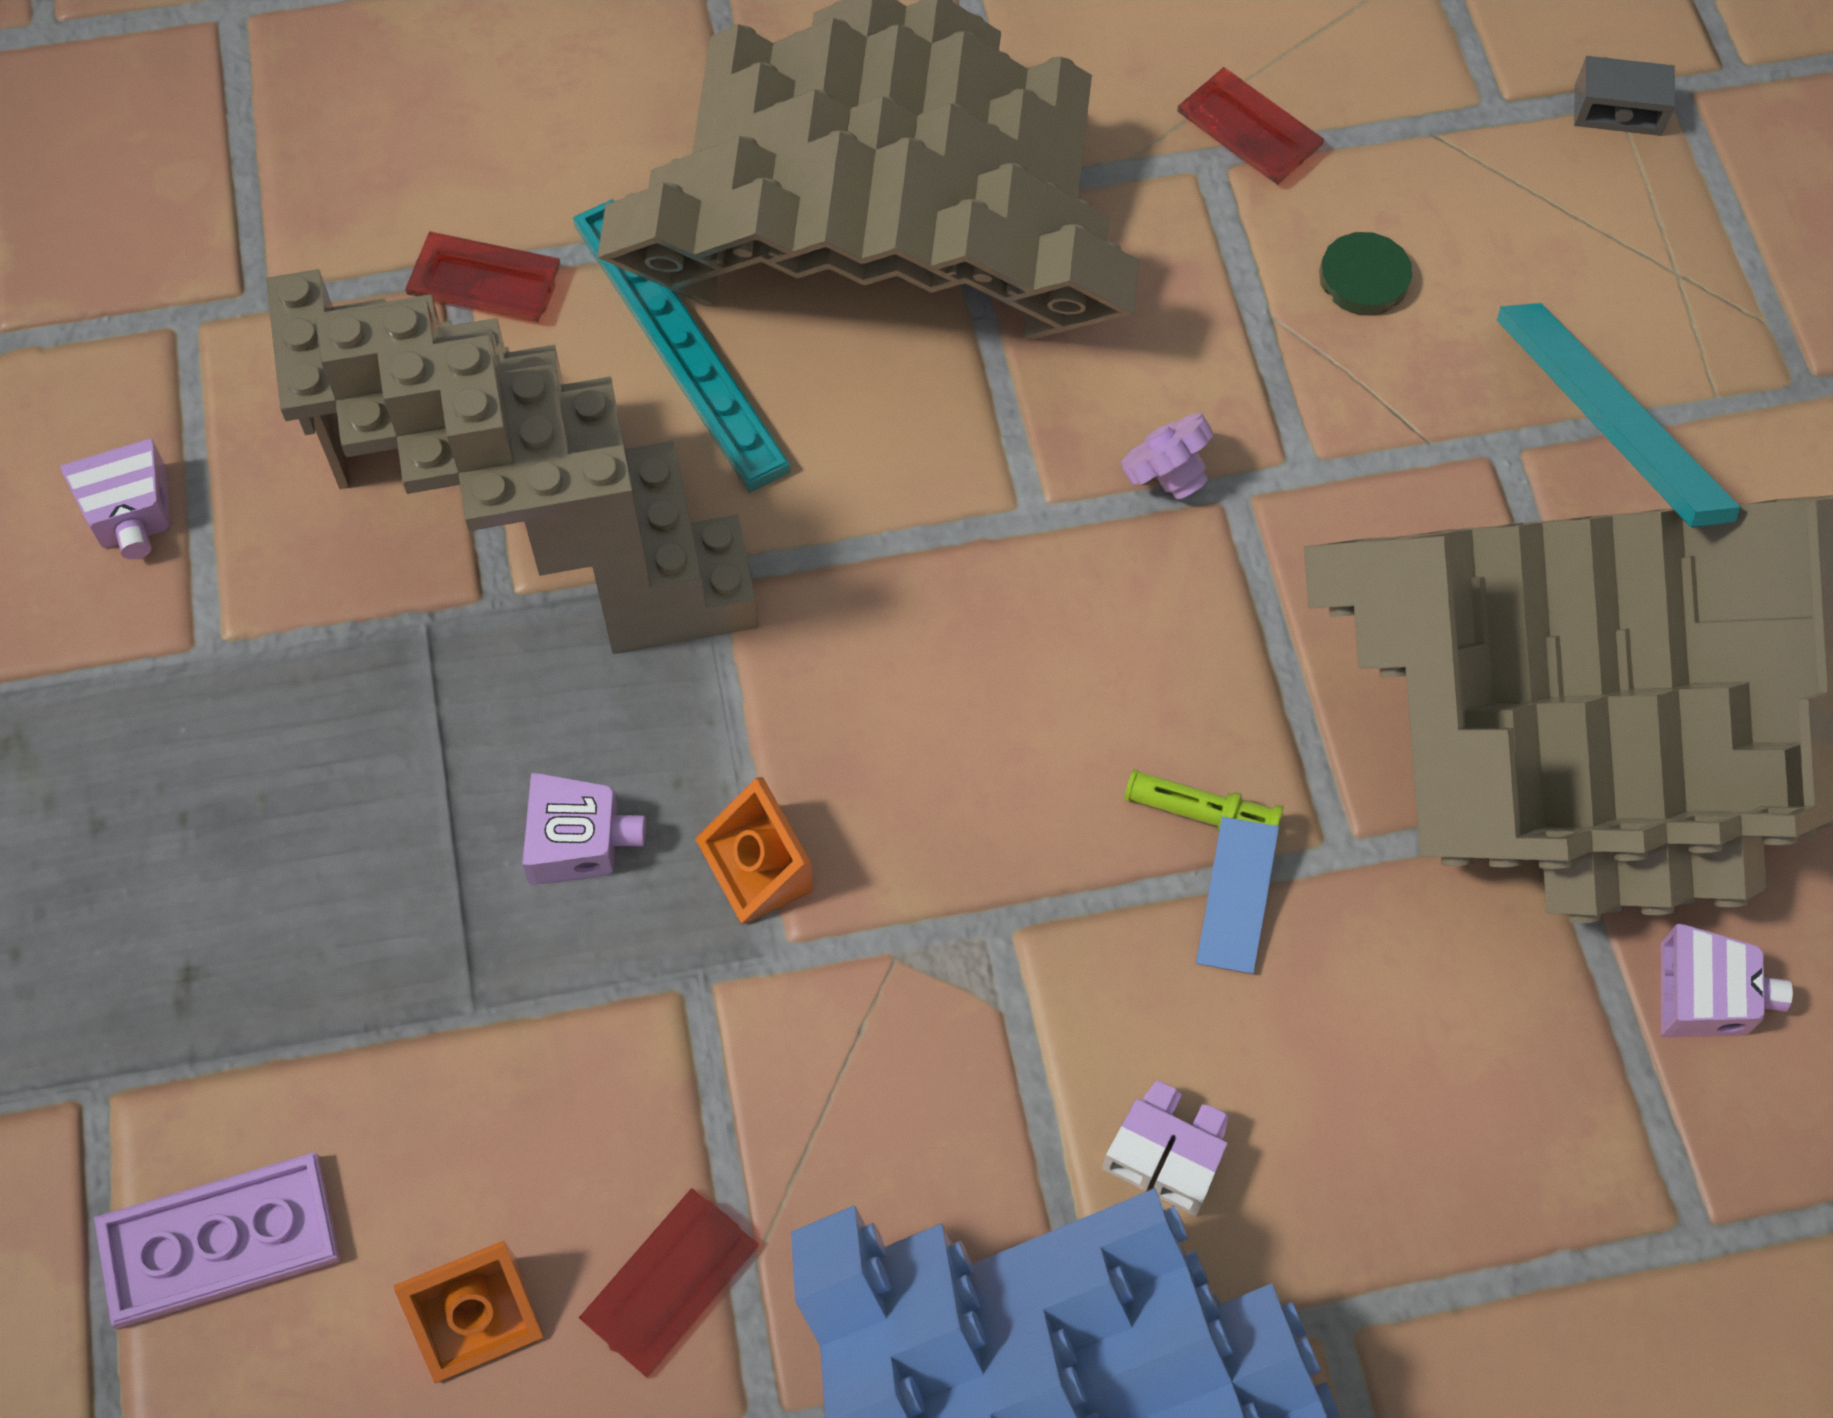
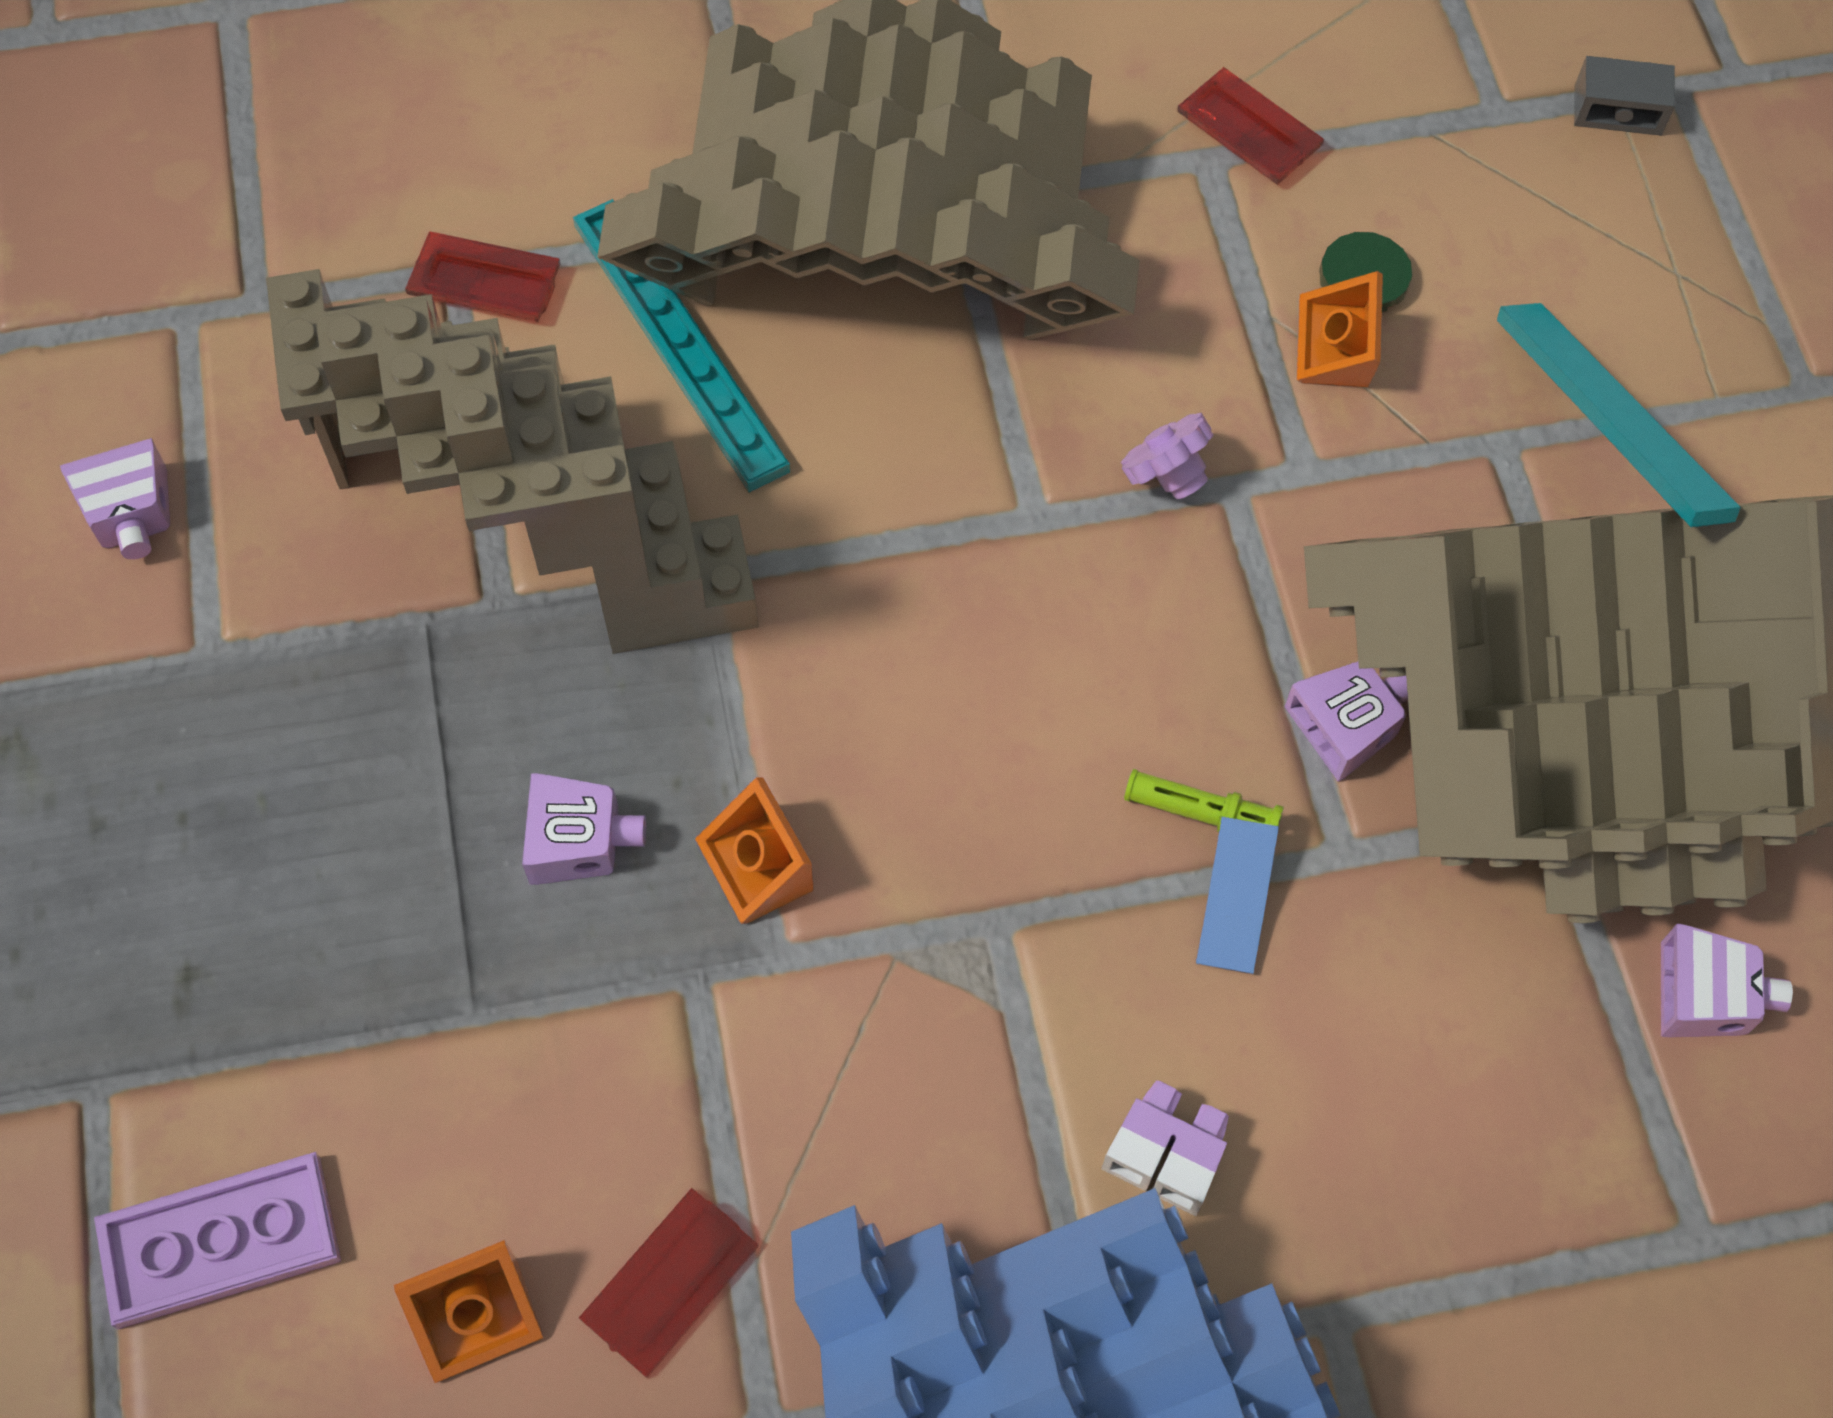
none -> lavender torso [1285,662,1408,782]
none -> orange slope [1297,271,1383,387]

